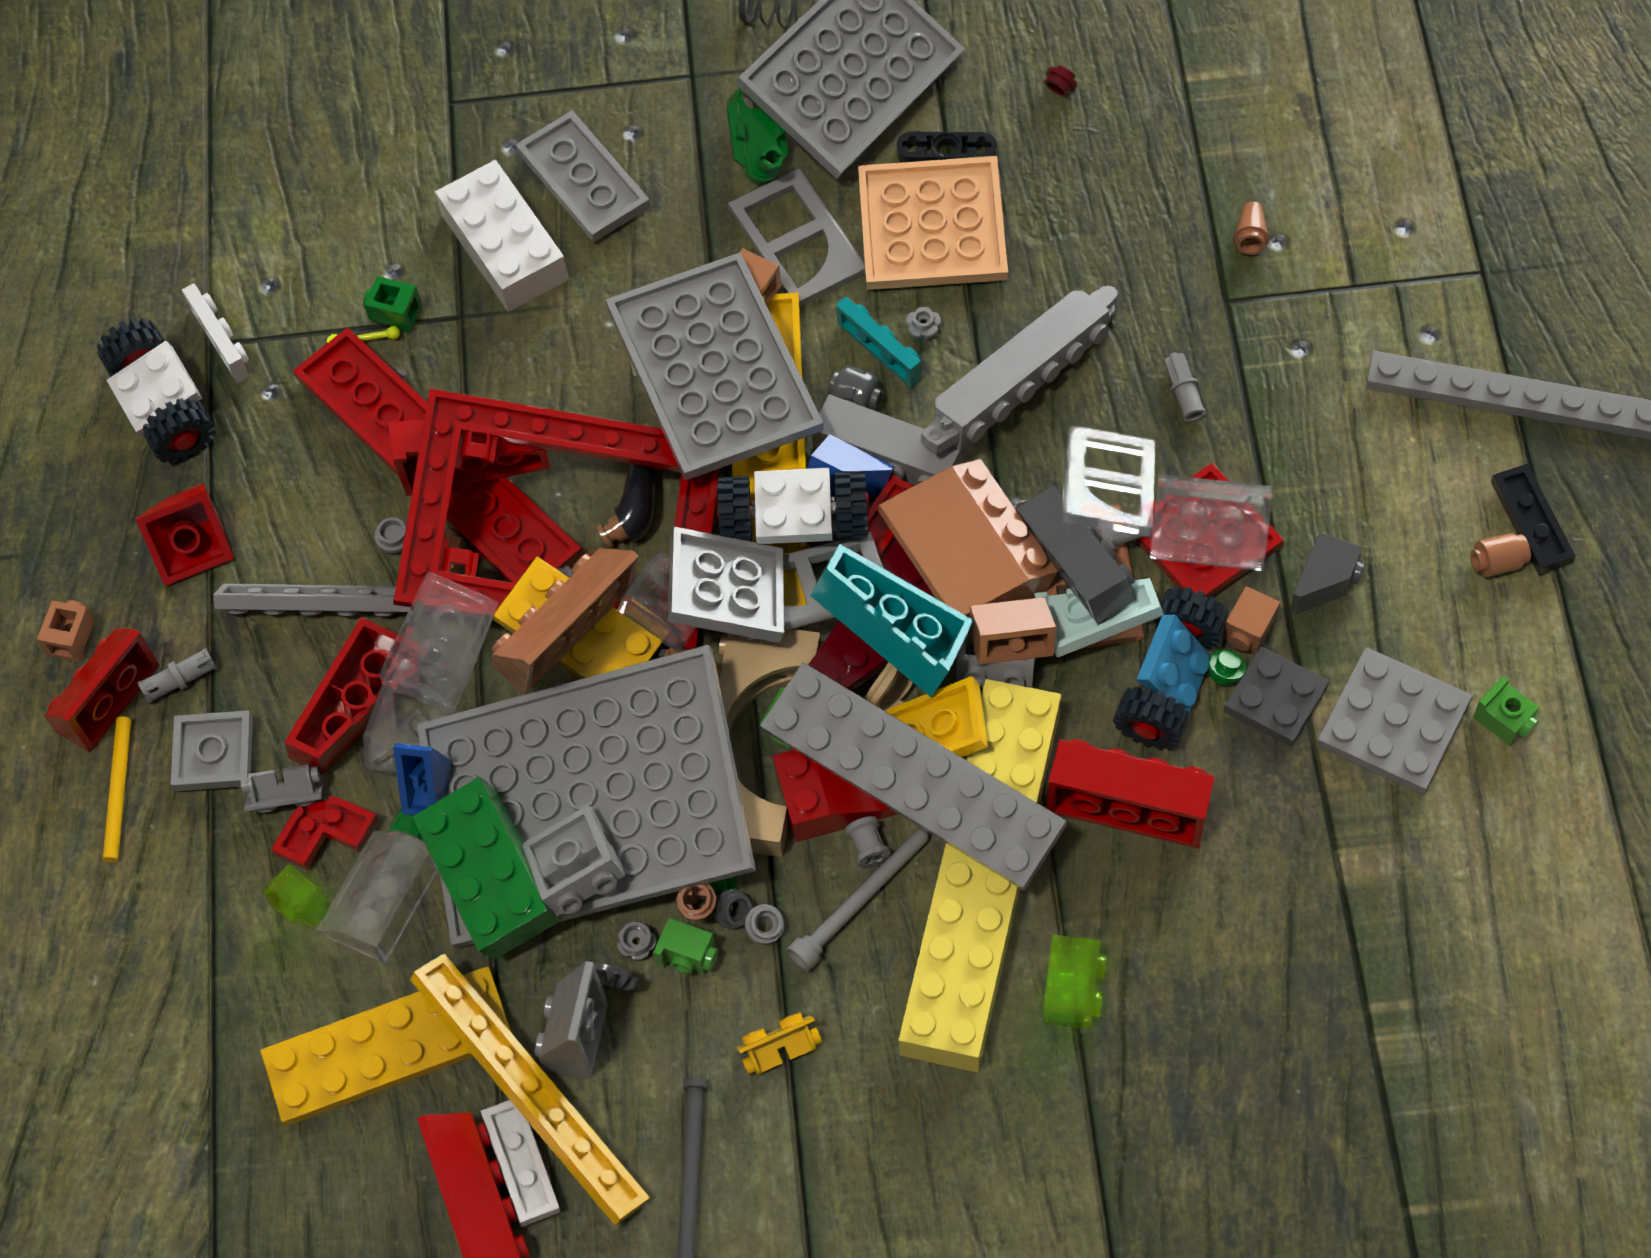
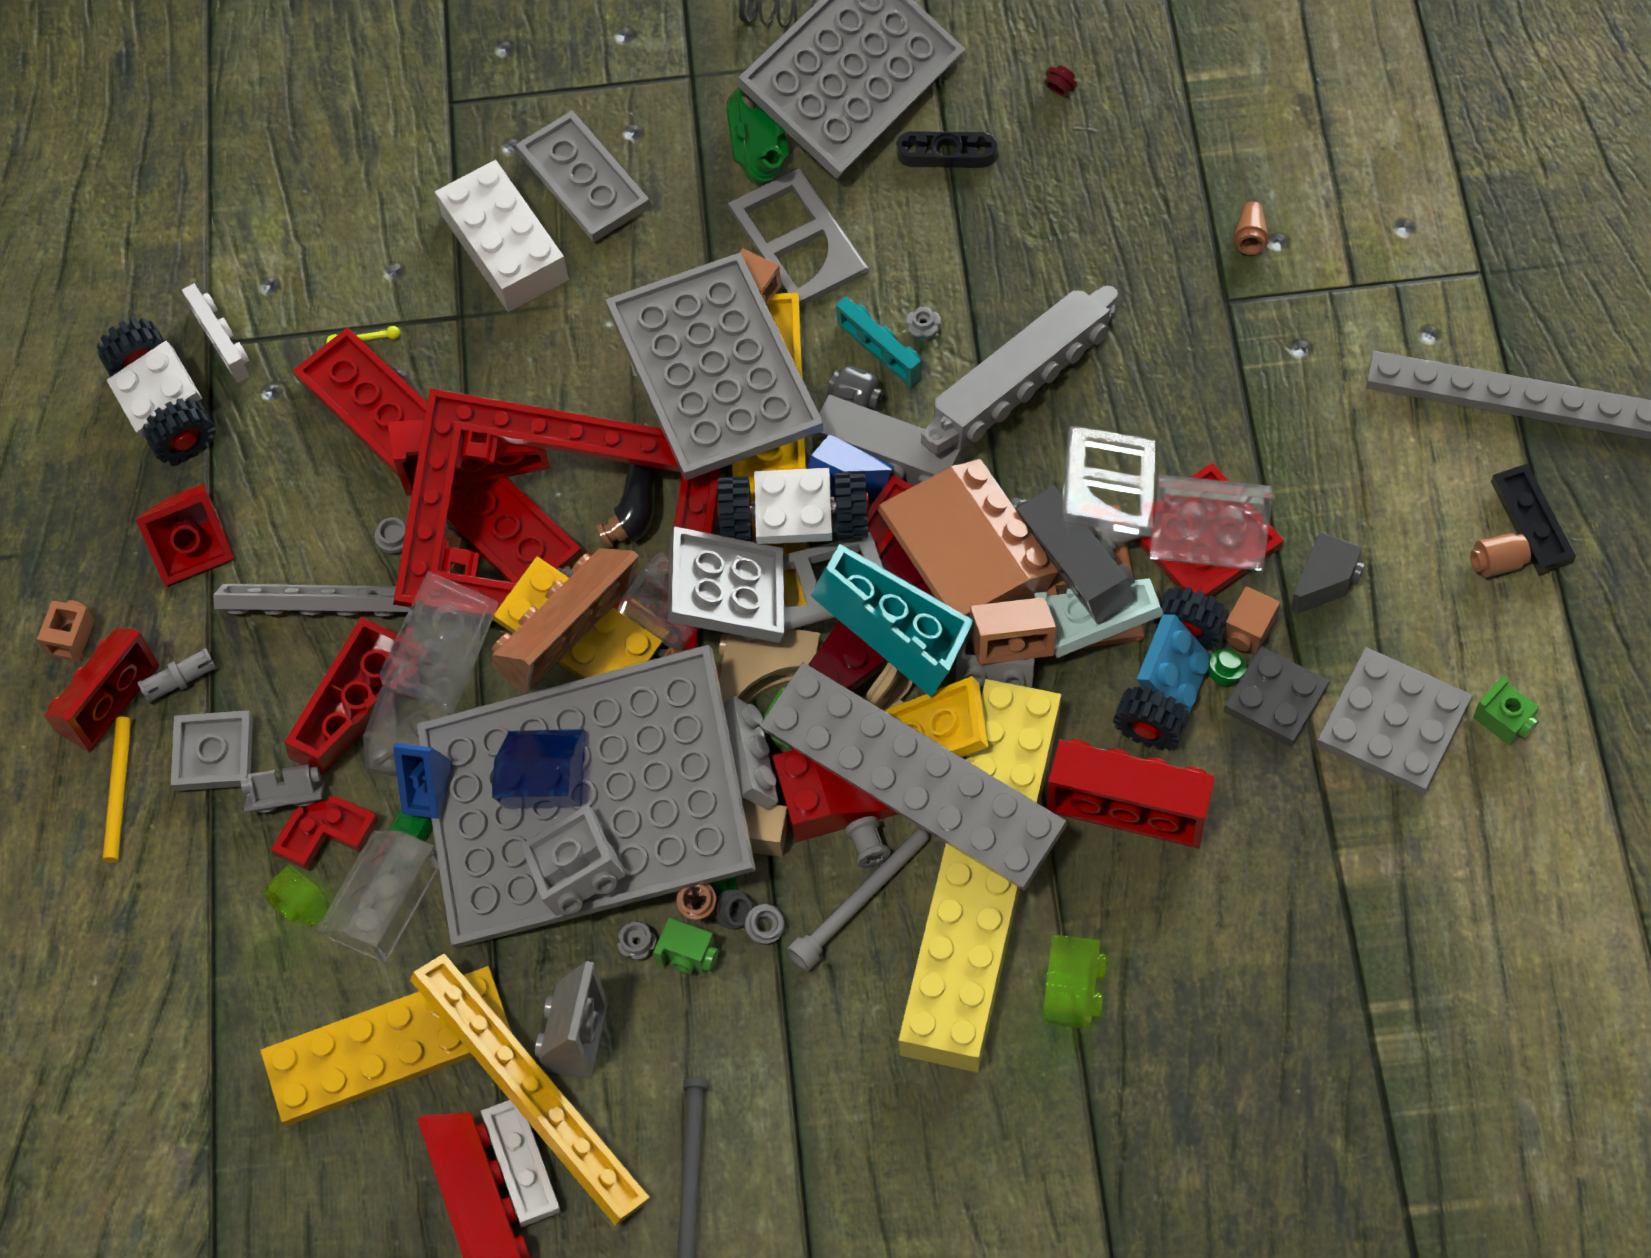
green brick [363,276,422,334] -> none
green brick [412,776,562,960] -> none
dark grey gear [577,960,640,991] -> none
yellow hinge [735,1012,822,1075] -> none
light nougat plate [858,156,1008,290] -> none
light grey axle [1165,352,1206,423] -> none
none -> clear blue slope [492,729,586,809]
none -> light grey plate [723,696,778,810]

